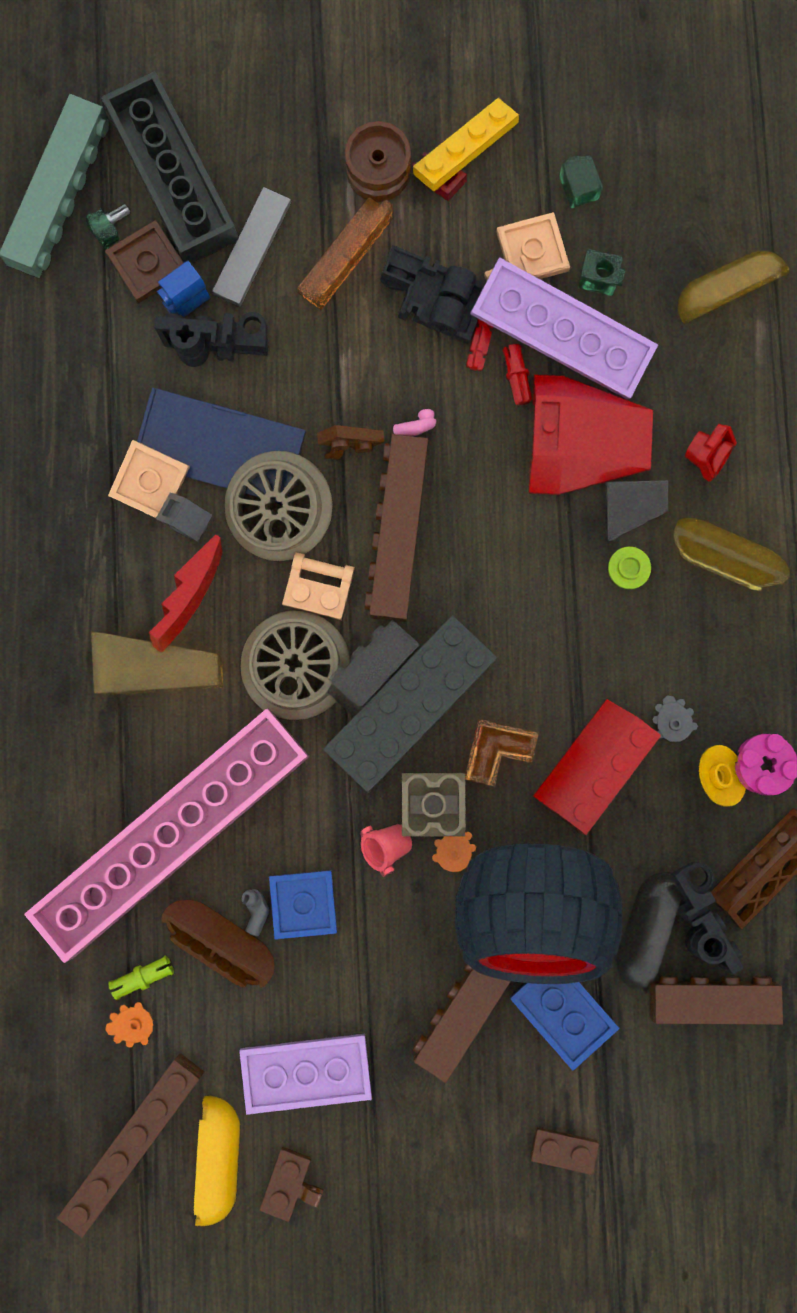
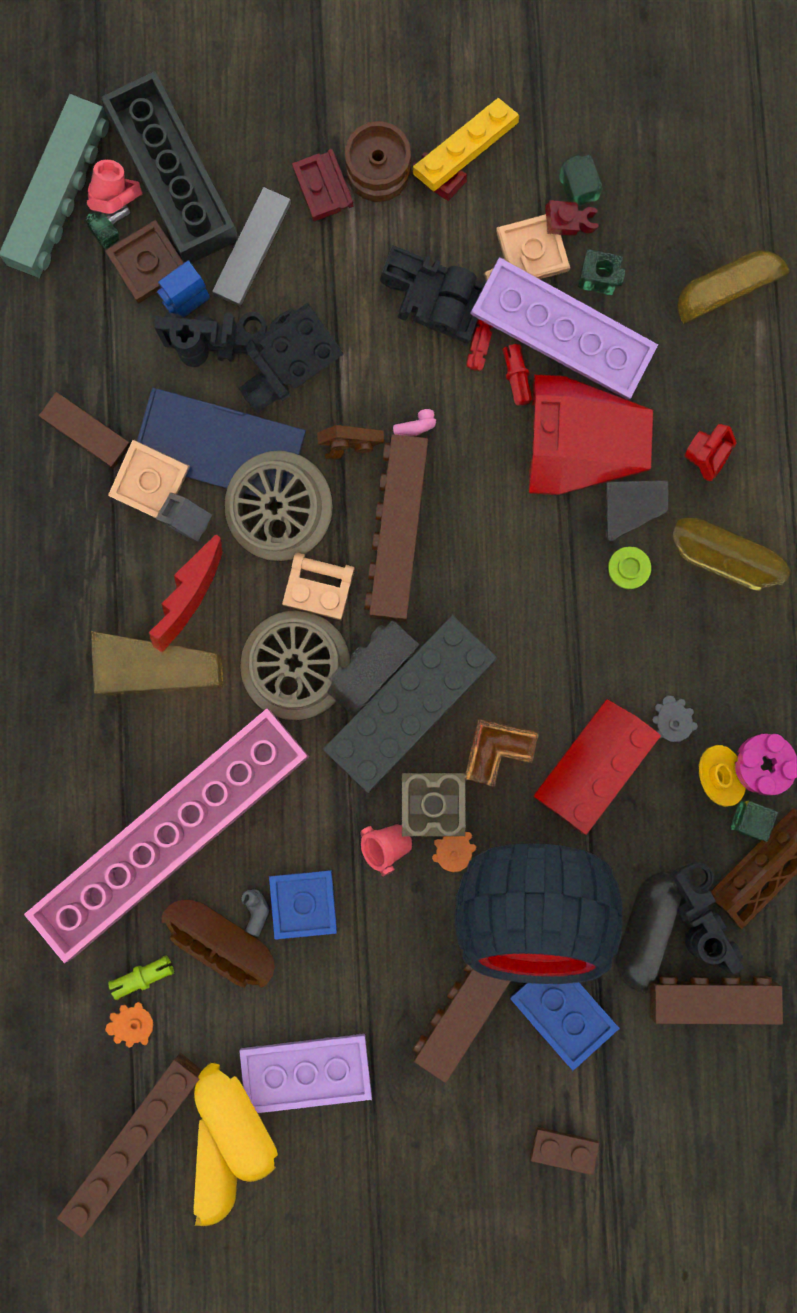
reddish brown plate [259,1147,324,1222] -> none
clear orange fence [297,197,393,310] -> none
none -> reddish brown tile [39,392,130,469]
none -> coral piece [87,160,142,214]
none -> yellow brick [194,1063,278,1182]
none -> black plate [239,303,343,413]
none -> dark red plate [292,149,354,221]
none -> dark red plate [545,200,599,236]
none -> clear green brick [730,801,778,842]

